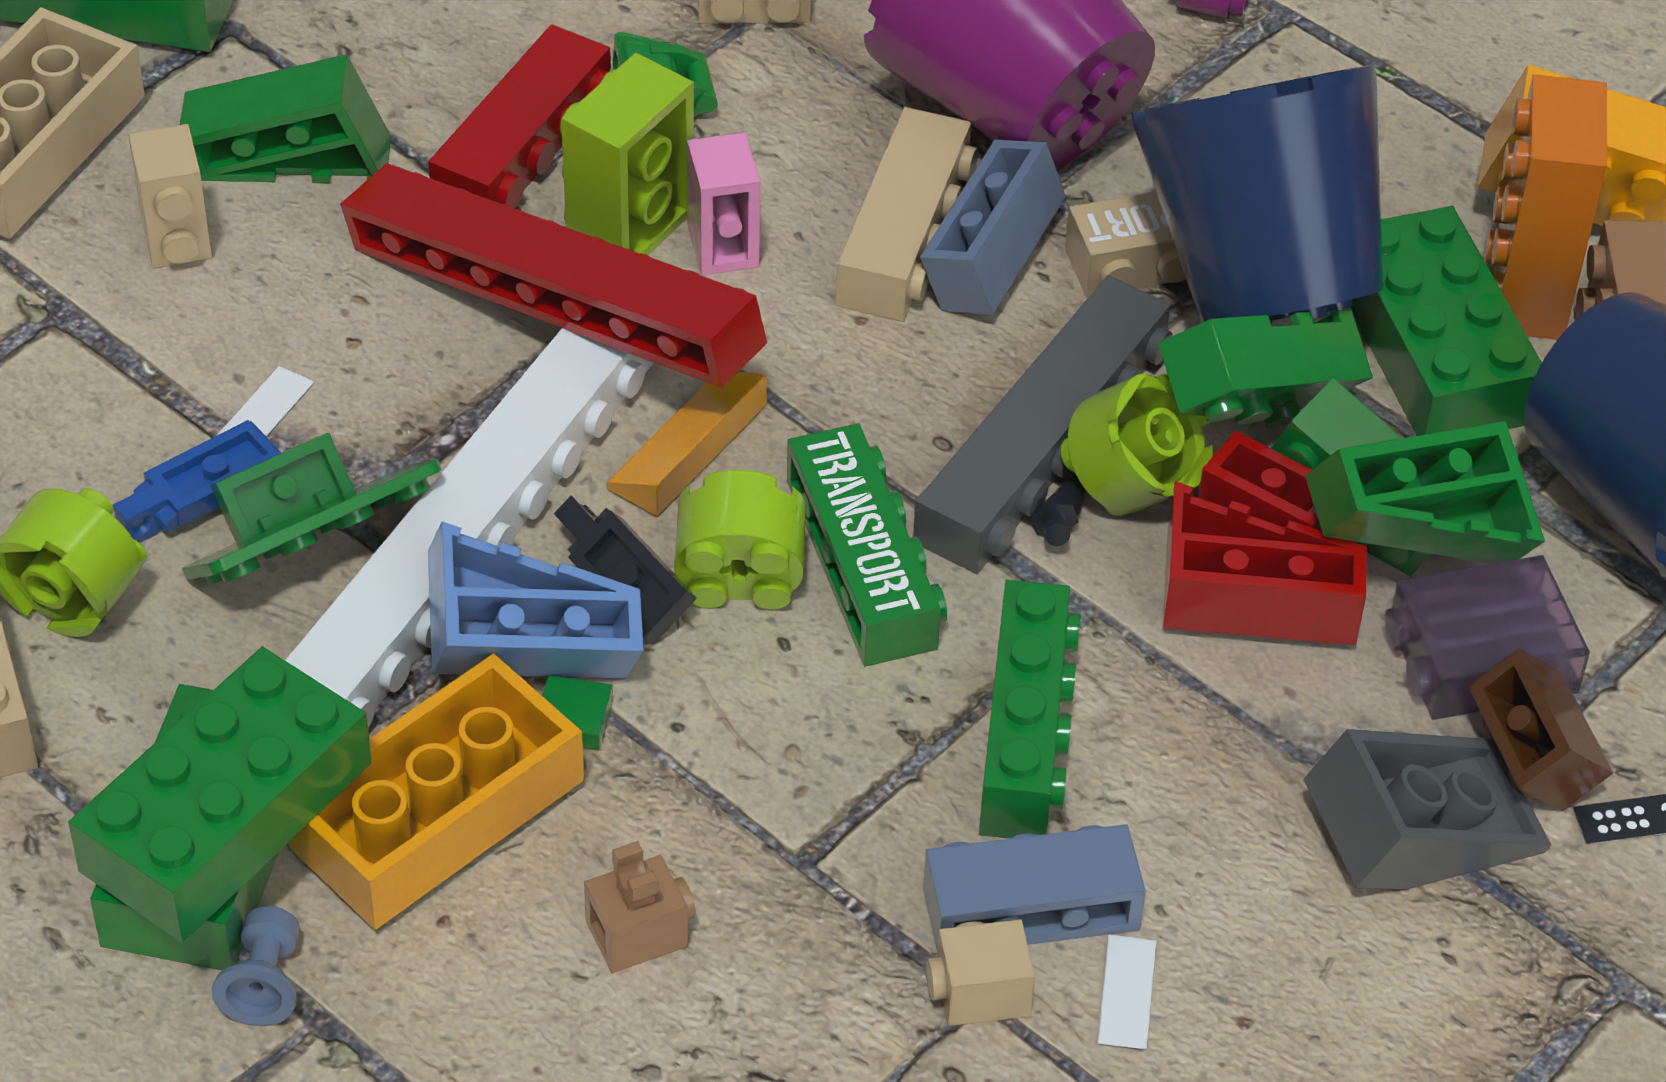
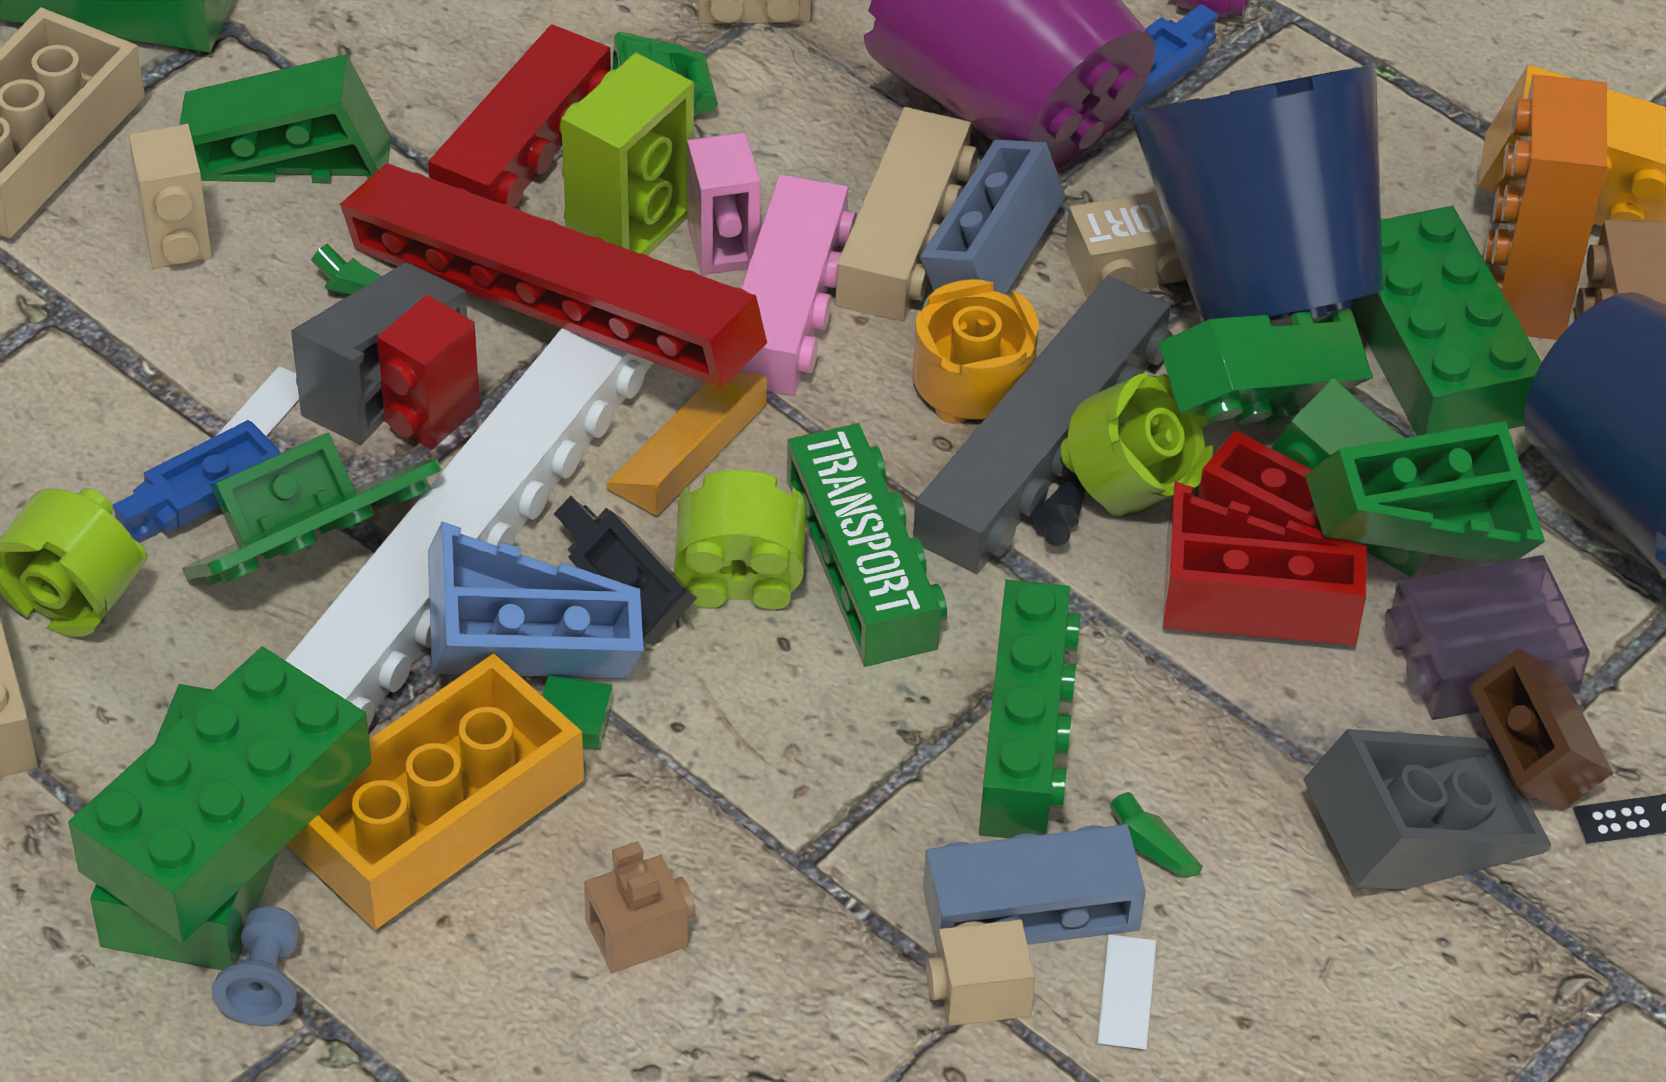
none -> dark grey wedge [291,262,468,445]
none -> green bar [311,244,381,295]
none -> red brick [377,294,480,450]
none -> bright pink brick [739,174,857,396]
none -> light orange brick [912,279,1039,424]
none -> green bar [1110,792,1203,878]
none -> blue hinge [1124,4,1218,118]

